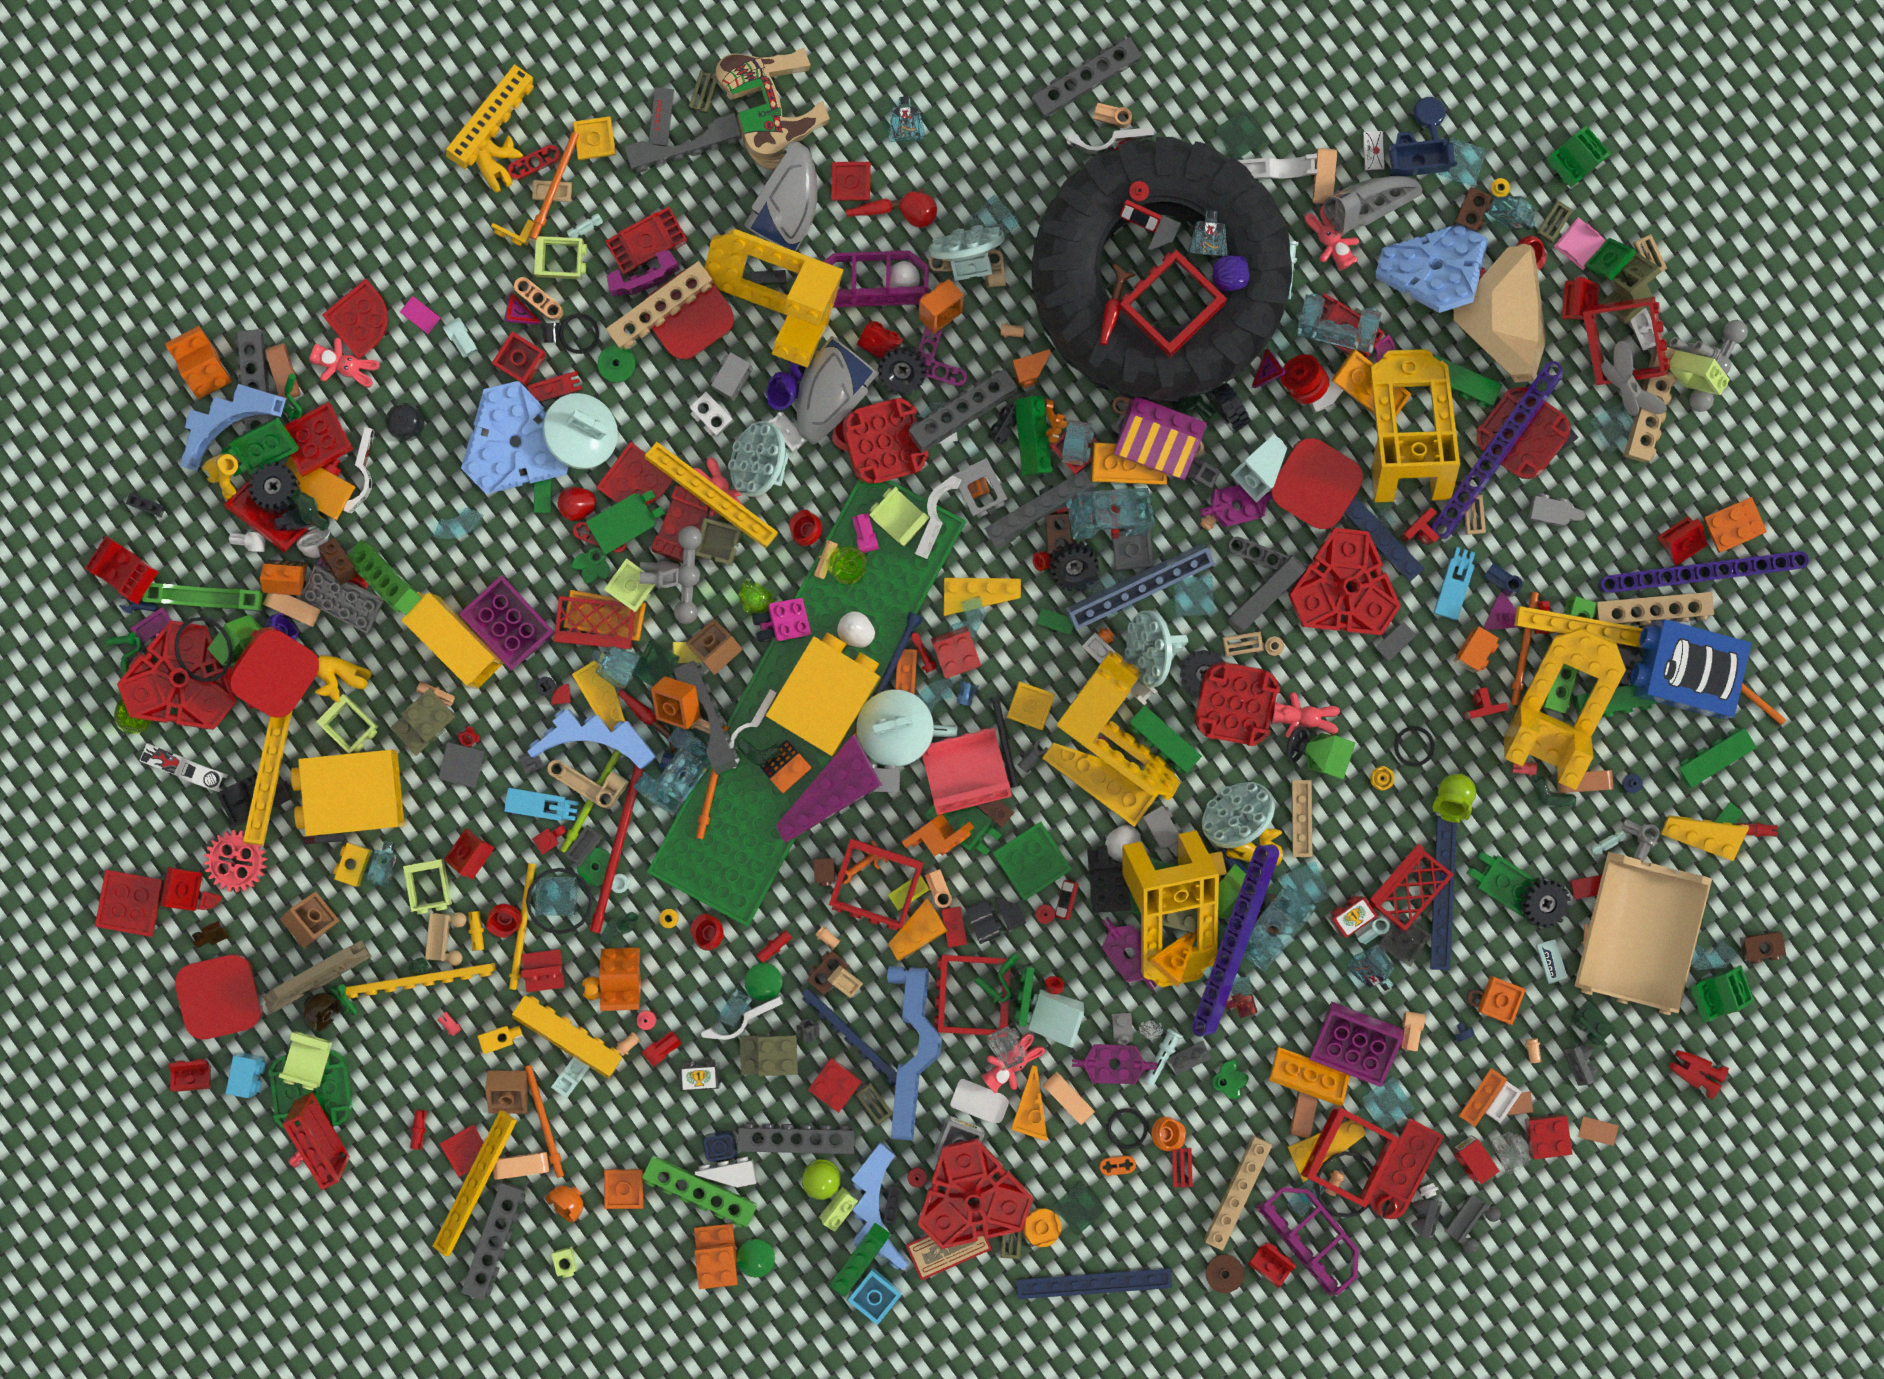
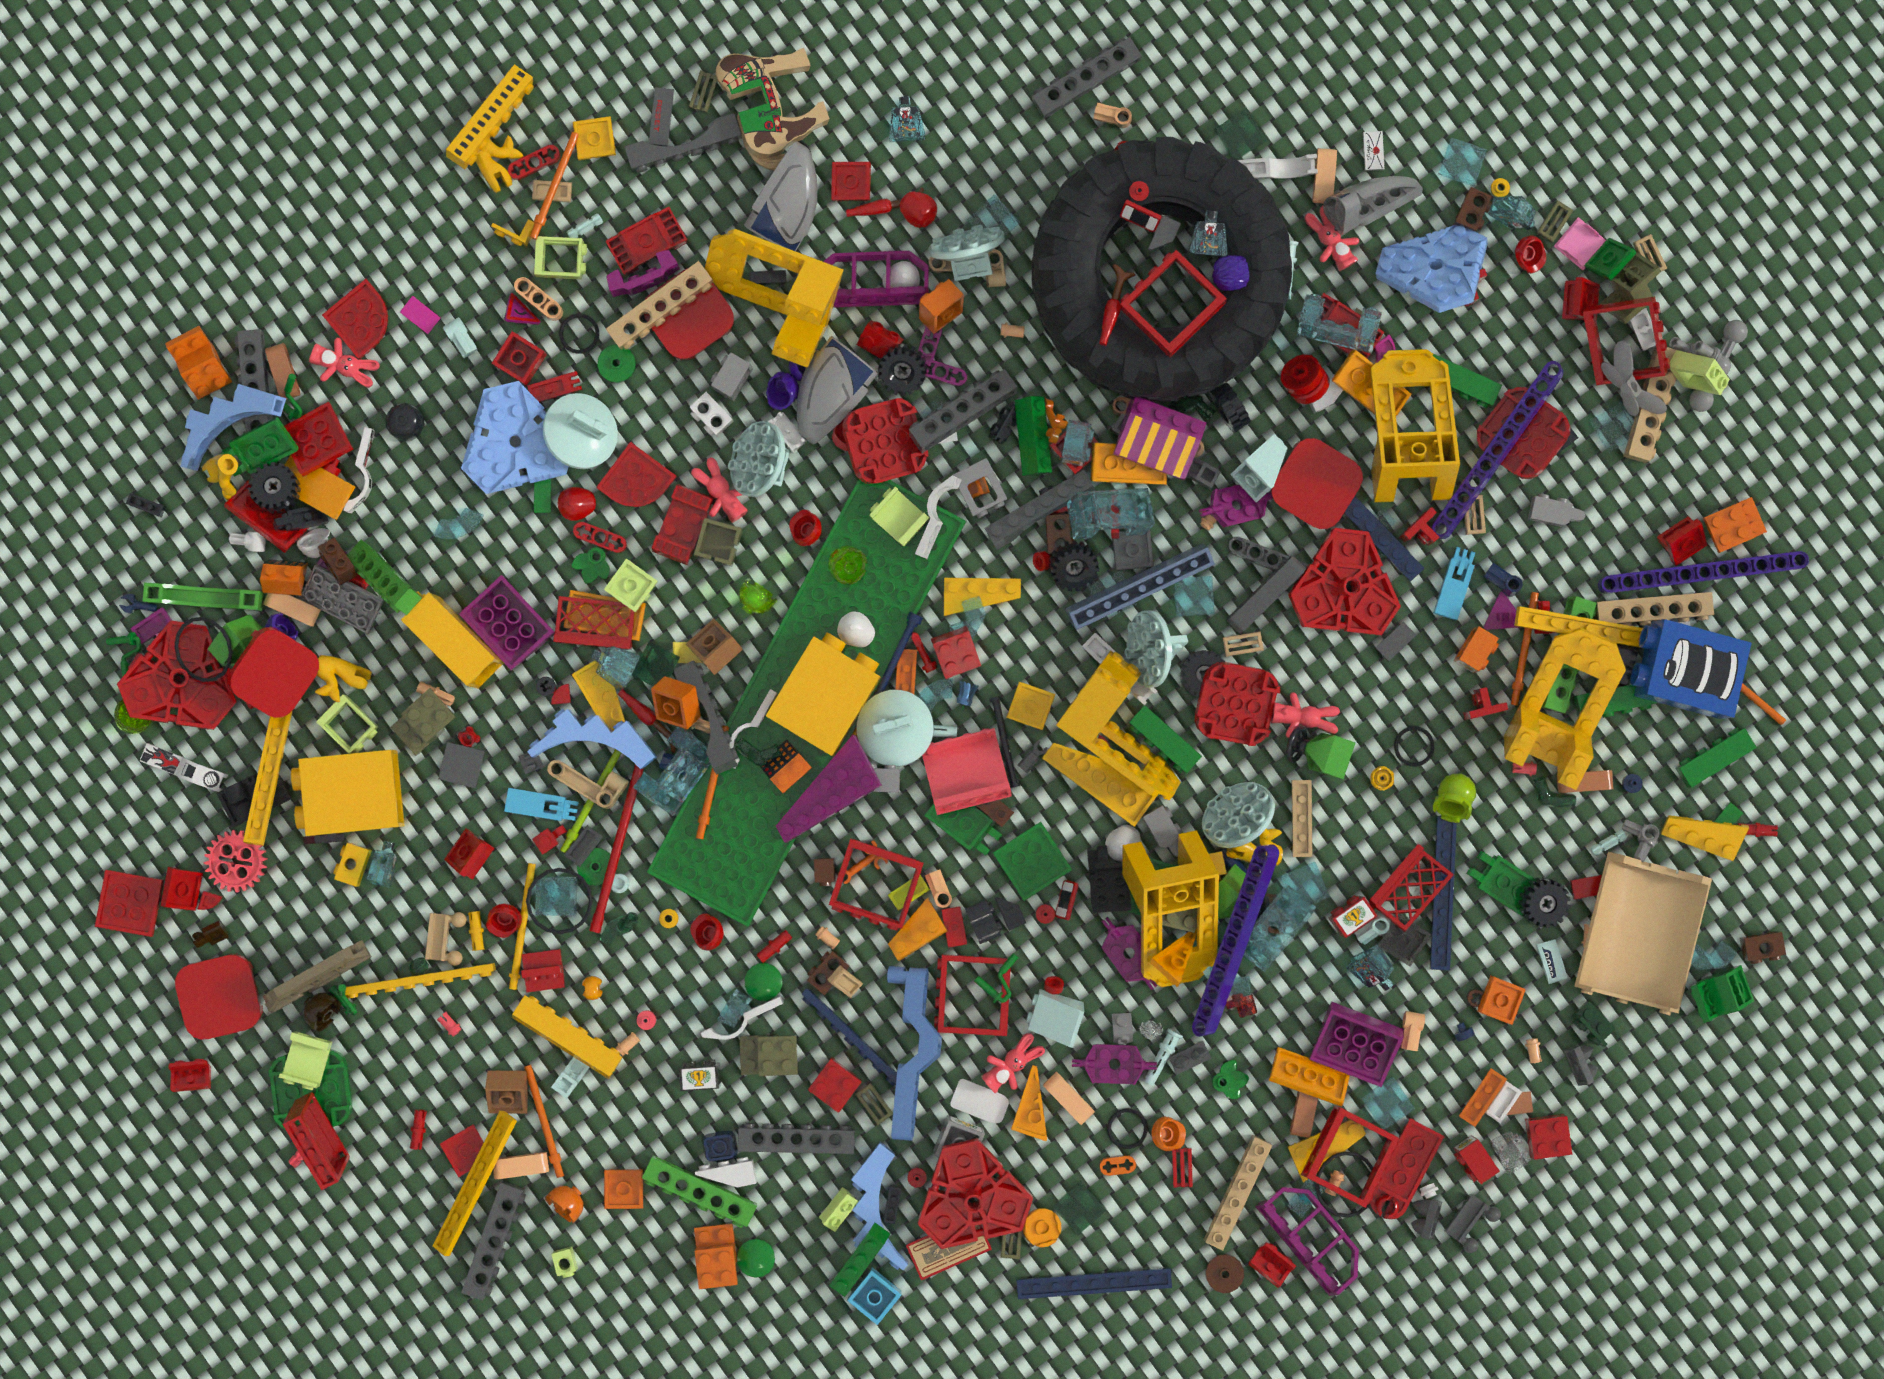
red plate [85,536,159,604] -> none
medium azure brick [226,1053,266,1098] -> none
medium nougat slope [280,891,340,949] -> none
clear green arm [291,490,330,531] -> none
yellowish green window [403,859,452,915] -> none
yellow torso [477,1025,523,1054] -> none
black bush [541,323,560,343] -> none
green tile [586,490,666,555] -> none
orange bracket [599,948,641,1011] -> none
light grey connector [639,526,702,624] -> none
red piece [641,1031,682,1067] -> none
yellow plate [645,442,778,549] -> none
dark pink plate [752,598,811,642] -> none
dark grey gear [796,1019,820,1043] -> none
lime tile [802,1159,841,1200] -> none
light nougat axle [814,540,838,579] -> none
dark pink piece [853,513,879,554] -> none
orange bracket [902,814,974,857] -> none
clear cylinder [987,1026,1027,1071] -> none
orange slope [1012,349,1051,389] -> none
green plate [1014,965,1035,1027] -> none
green piece [1036,608,1073,635] -> none
white piece [1067,127,1154,154] -> none
orange plate [1097,627,1115,644] -> none
piece [1252,349,1285,388] -> none
tan plate [1265,636,1284,656] -> none
dark blue piece [1388,97,1457,176] -> none
tan panel [1454,244,1545,383] -> none
green bracket [1546,125,1611,188] -> none
nougat sticker [1578,1116,1619,1146] -> none
red piece [1668,1050,1729,1100] -> none

